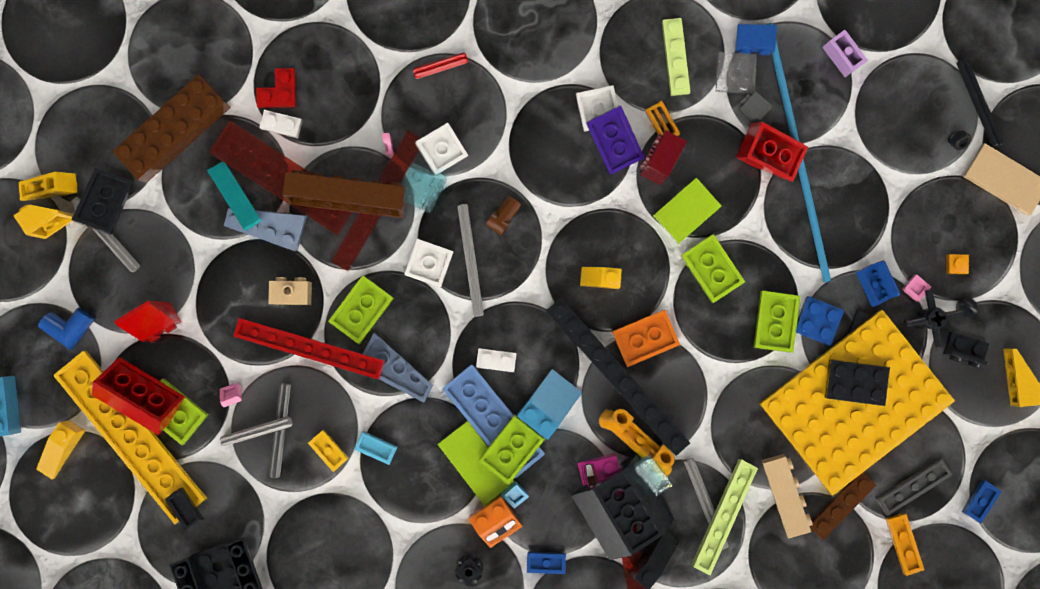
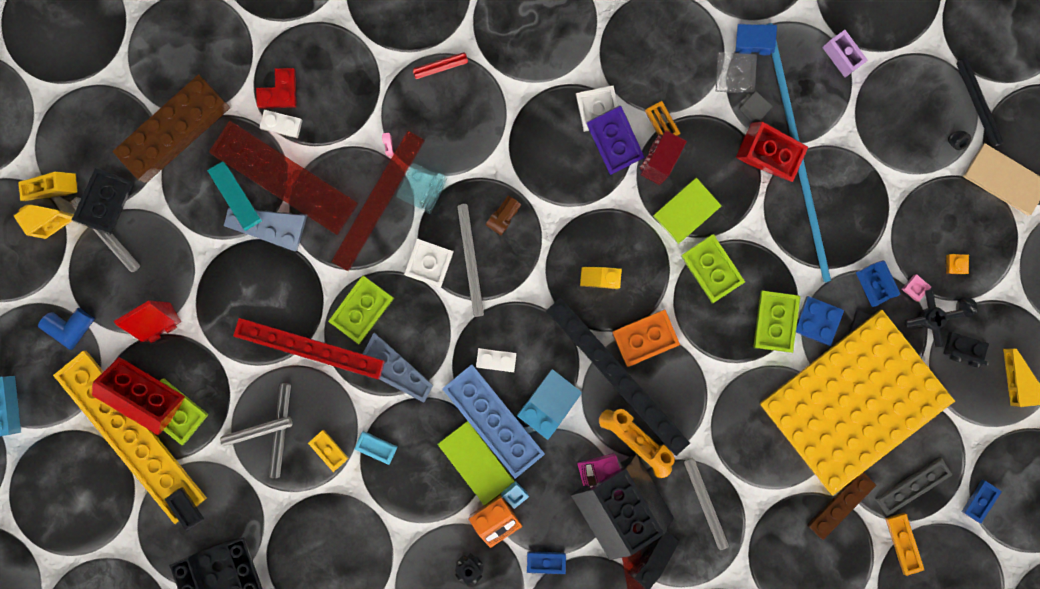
yellow slope [37,420,86,480] -> none
bright pink plate [220,382,242,407] -> none
tan brick [269,277,312,305] -> none
reddish brown brick [282,170,407,218] -> none
white plate [415,123,468,176] -> none
lime tile [478,414,545,485] -> none
clear light blue plate [634,454,673,496] -> none
yellowish green plate [662,18,690,96] -> none
yellowish green plate [691,459,758,575] -> none
tan brick [761,454,813,539] -> none
black plate [825,360,890,406] -> none

